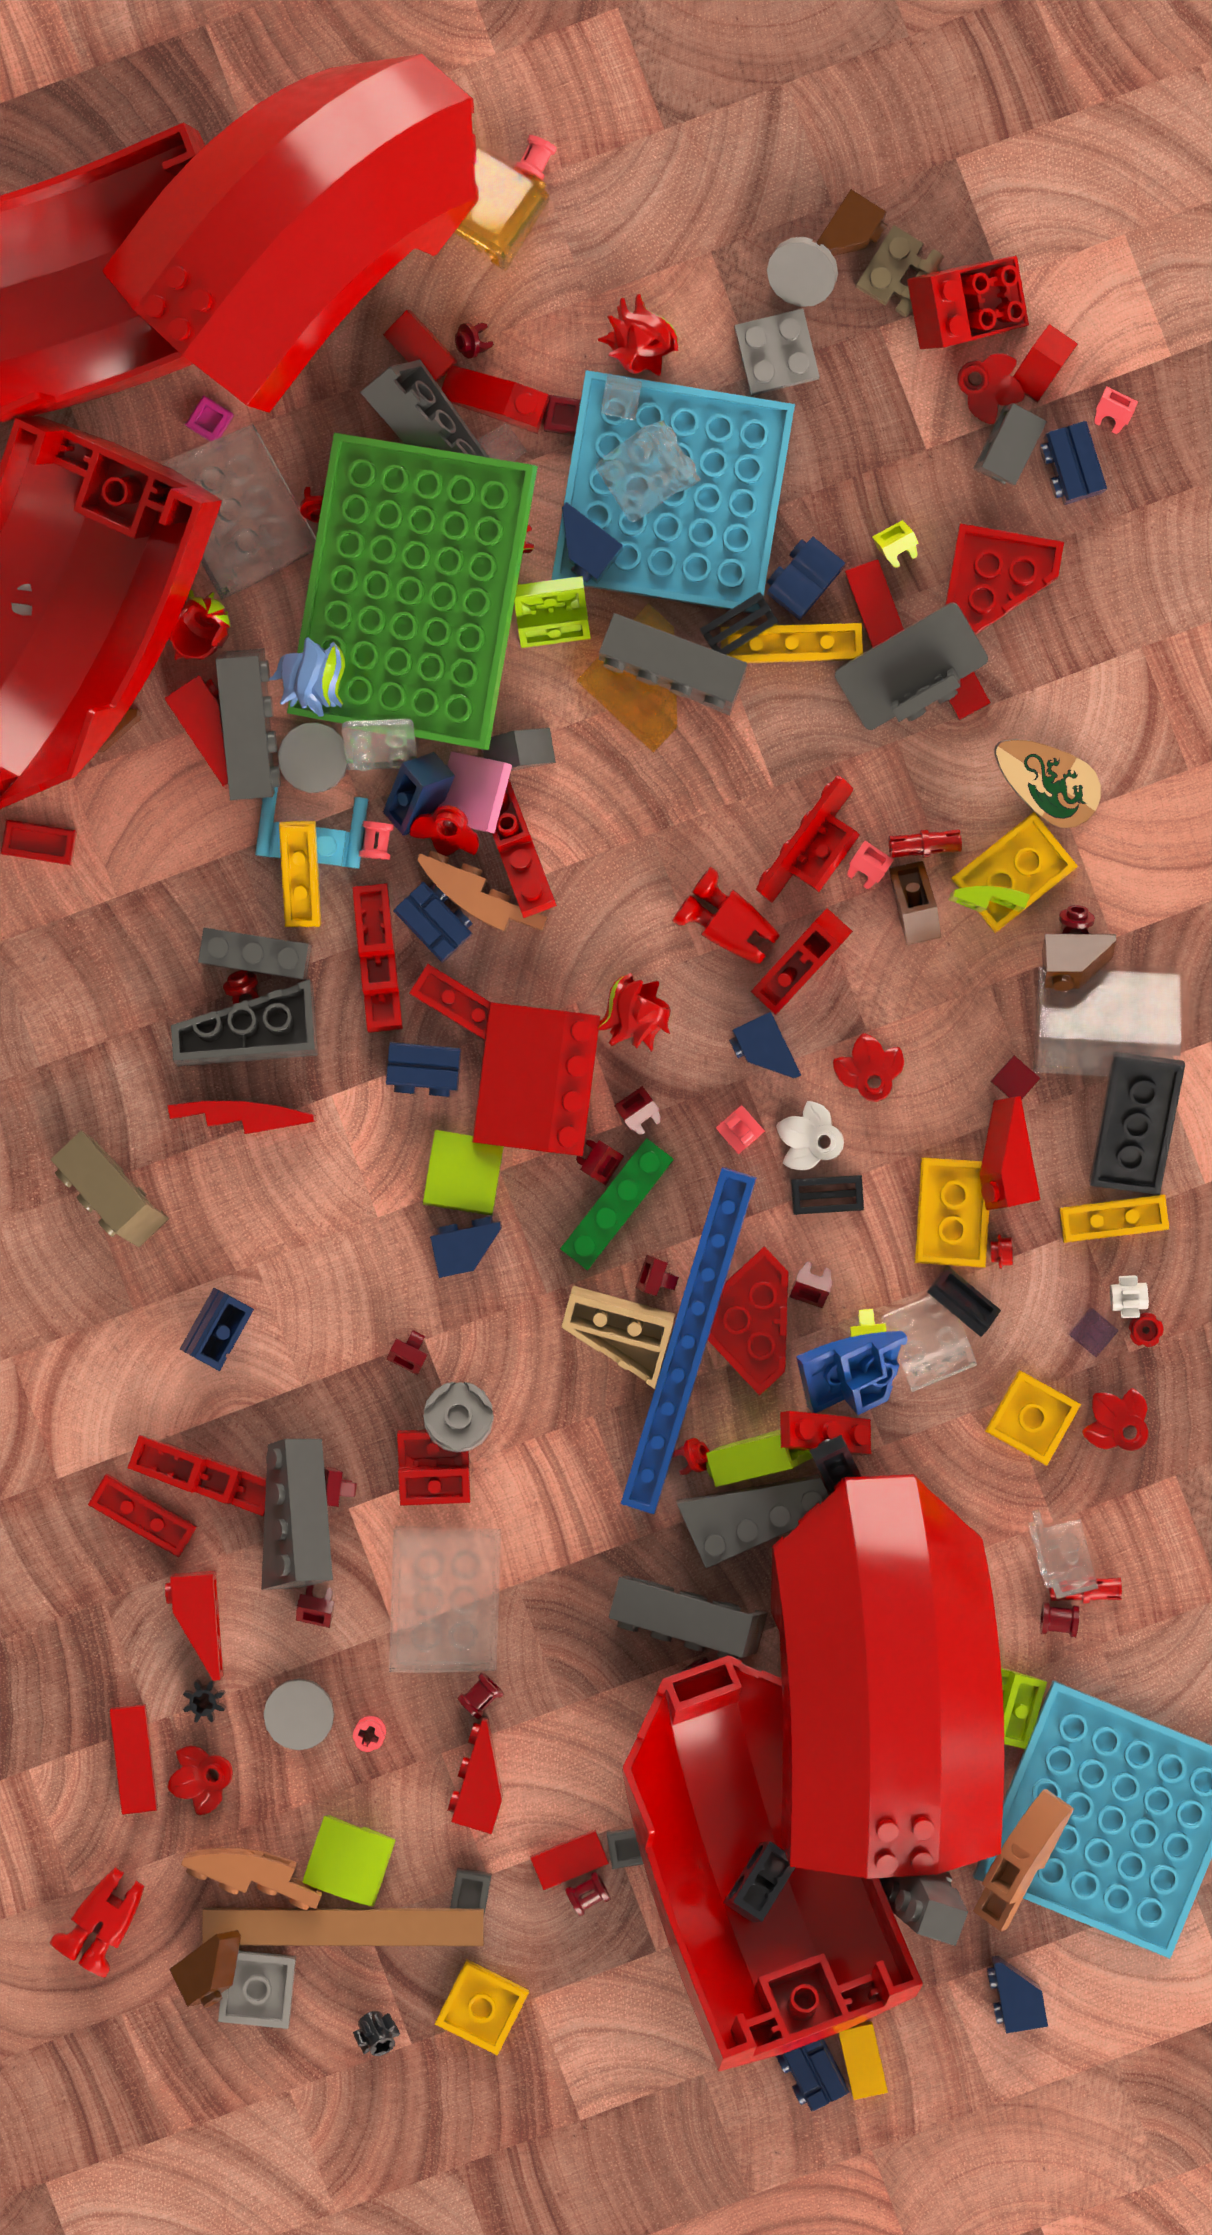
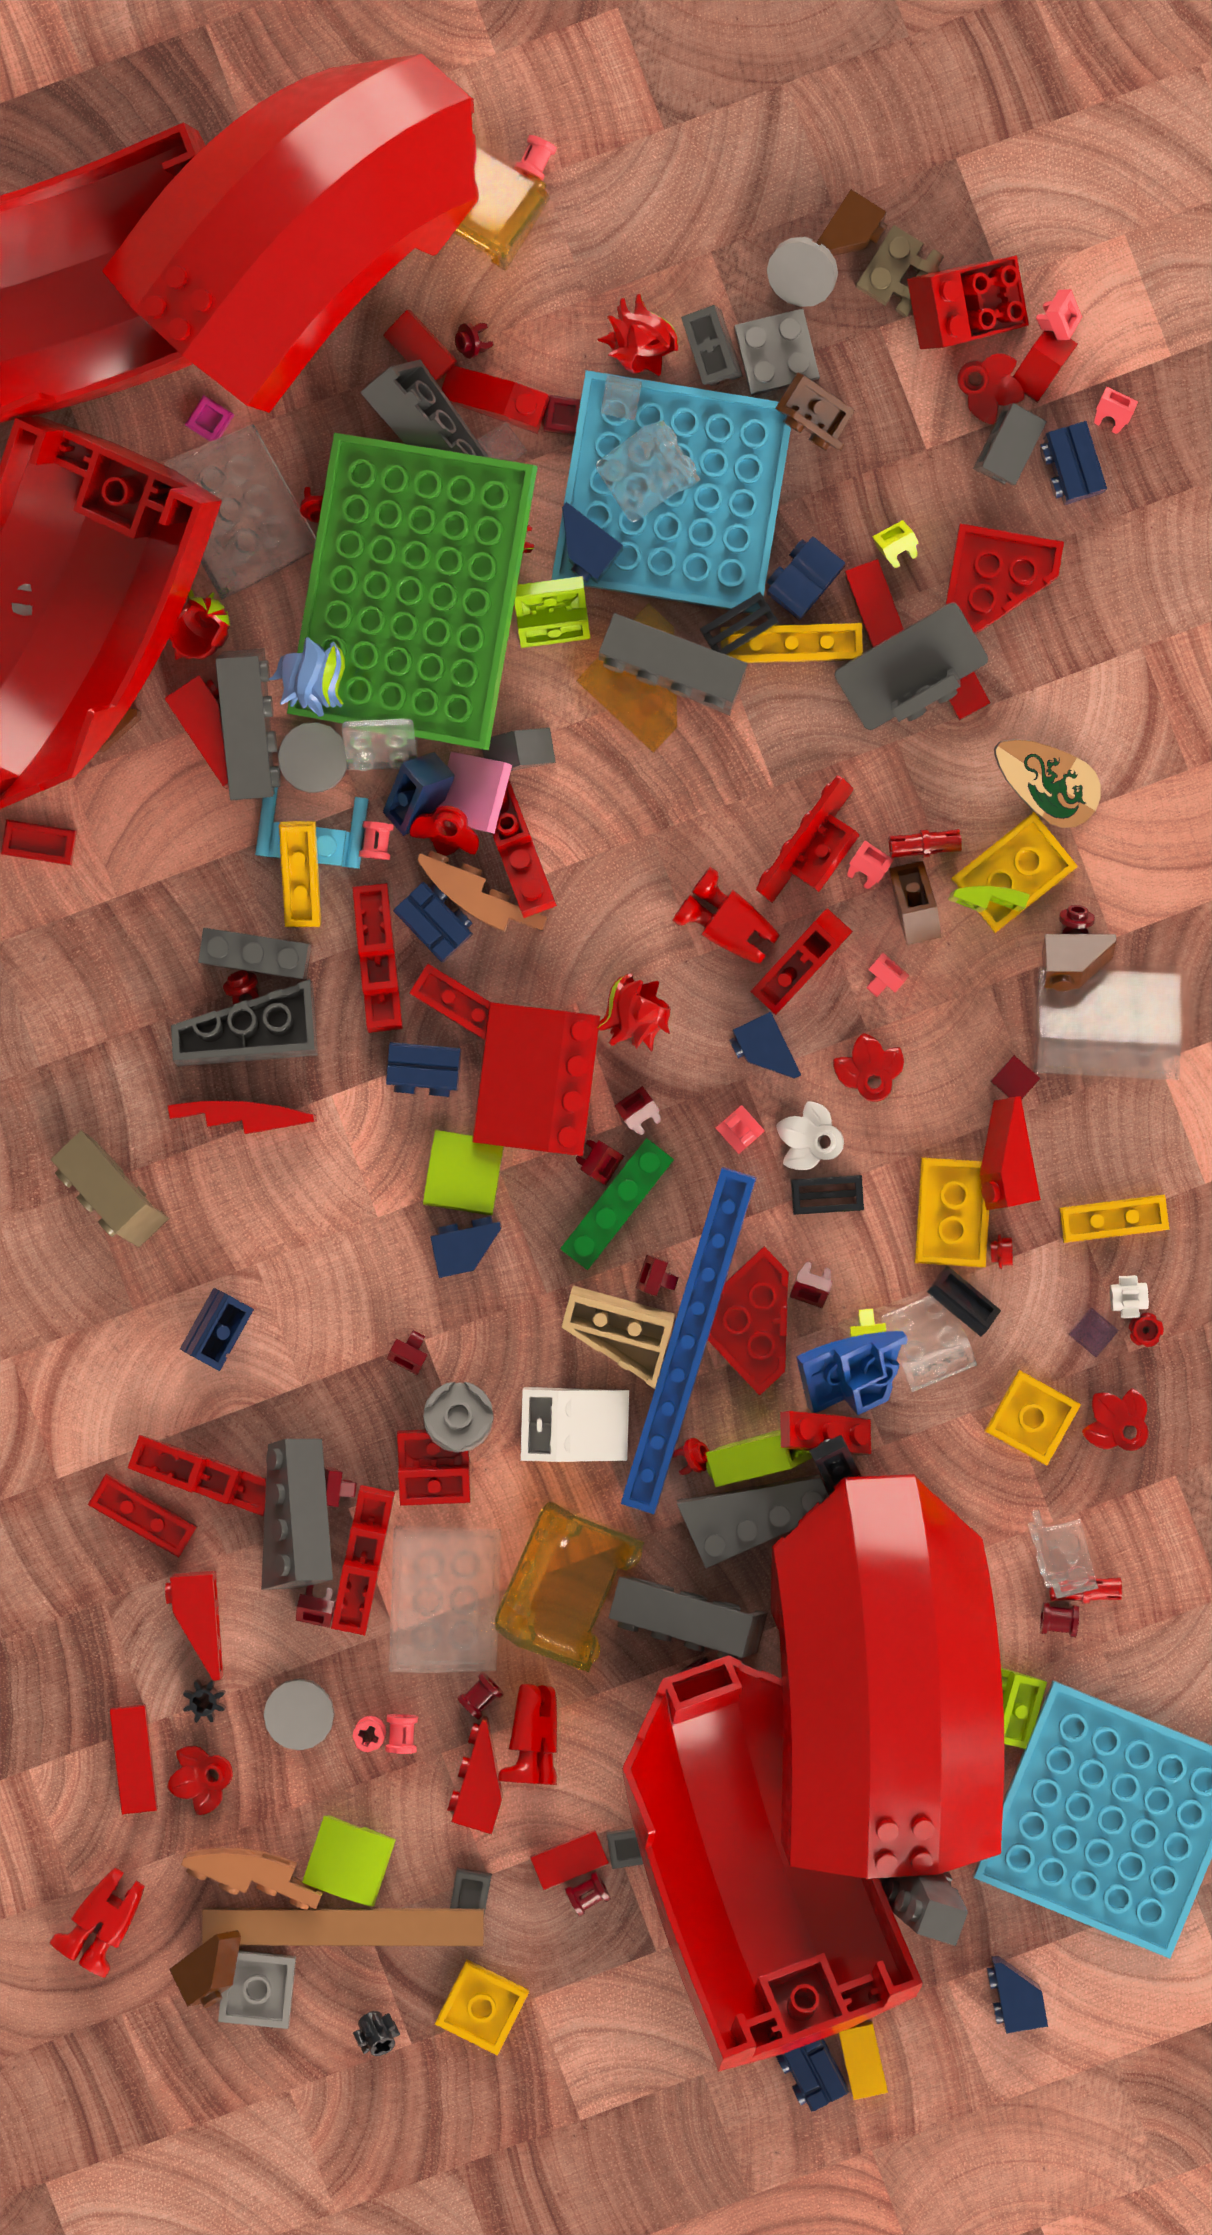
black brick [723,1841,795,1923] -> none
nougat slope [973,1789,1074,1932] -> none
black tile [1089,1052,1185,1195] -> none
none -> red slope [331,1485,395,1636]
none -> coral bush [385,1714,418,1754]
none -> clear yellow windscreen [495,1502,645,1673]
none -> red piece [498,1684,557,1785]
none -> white slope [521,1387,629,1462]
none -> dark grey hinge [681,305,743,386]
none -> reddish brown bracket [775,373,855,451]
none -> coral tile [866,953,909,997]
none -> coral tile [1036,289,1082,340]

